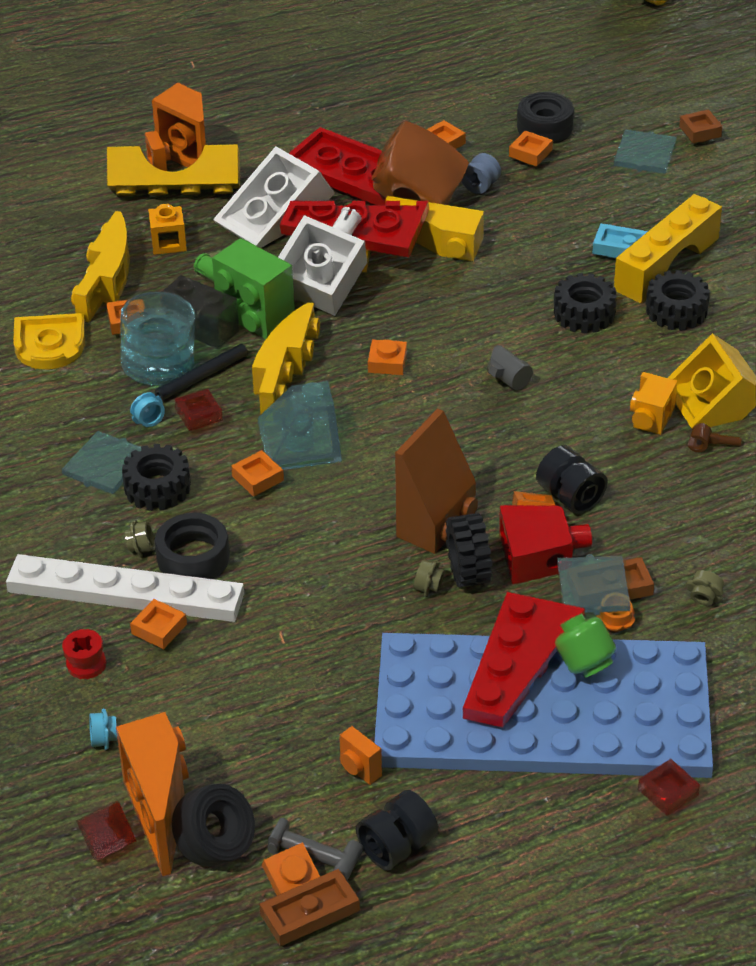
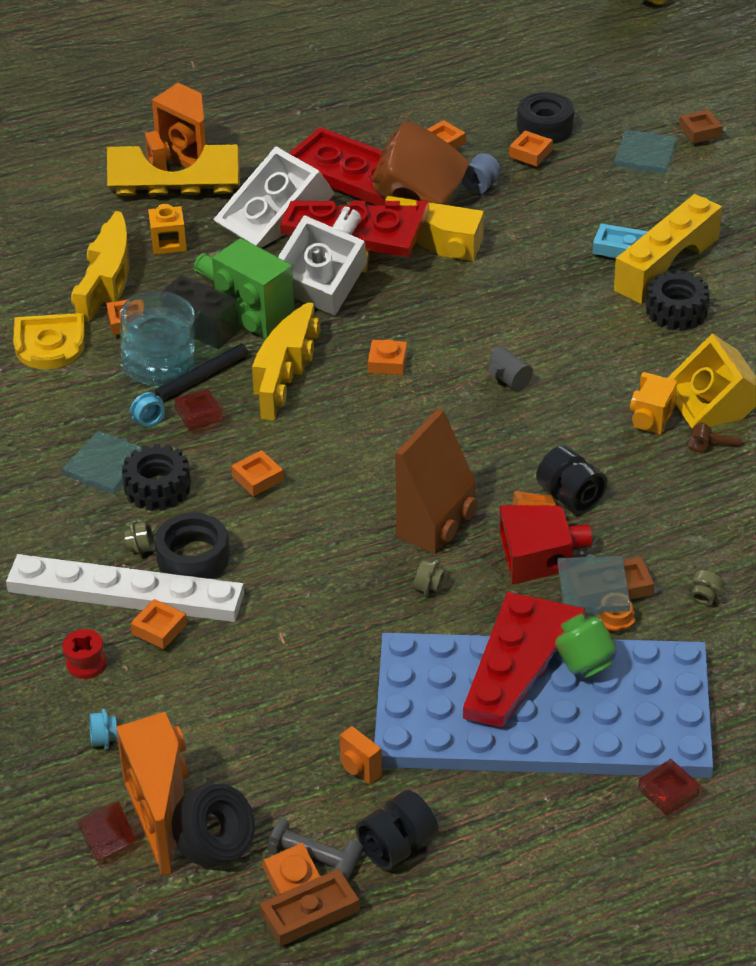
clear light blue slope [257,381,342,470] -> none
black tyre [446,513,492,587] -> none
black tyre [554,273,617,333] -> none

